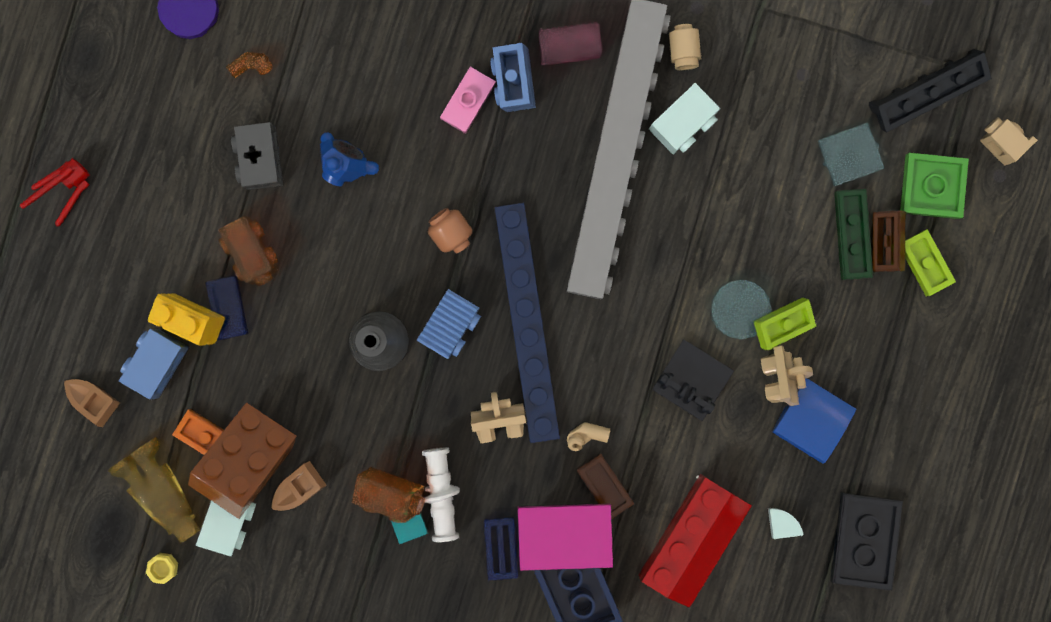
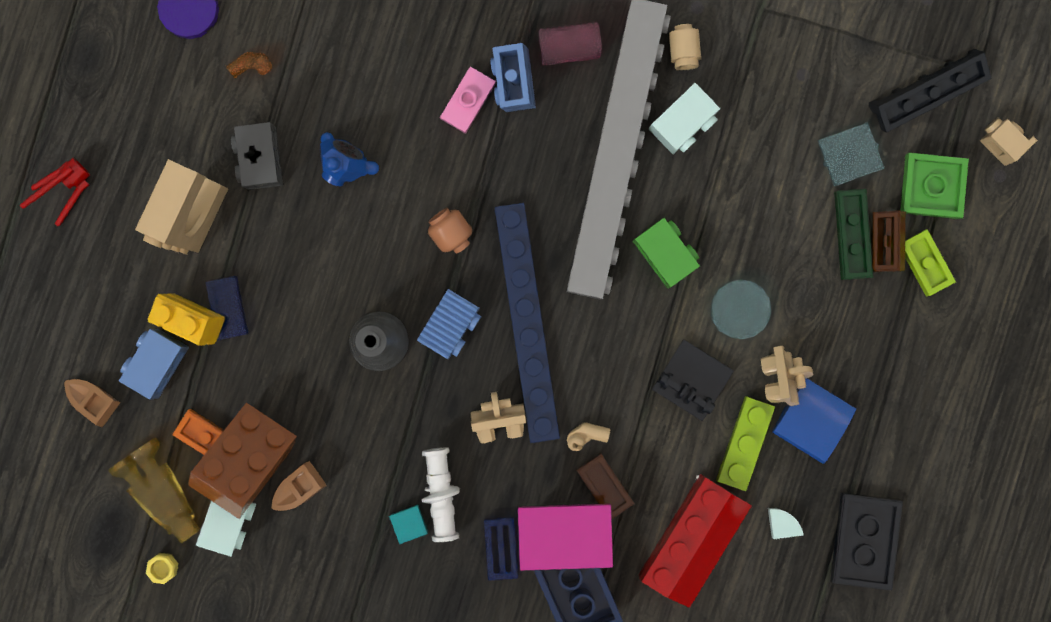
clear orange brick [218,216,279,286] -> none
clear orange brick [352,467,425,523] -> none
lime plate [753,298,816,350] -> none
none -> tan arch [135,159,228,255]
none -> bright green brick [632,218,700,289]
none -> lime plate [716,396,775,491]

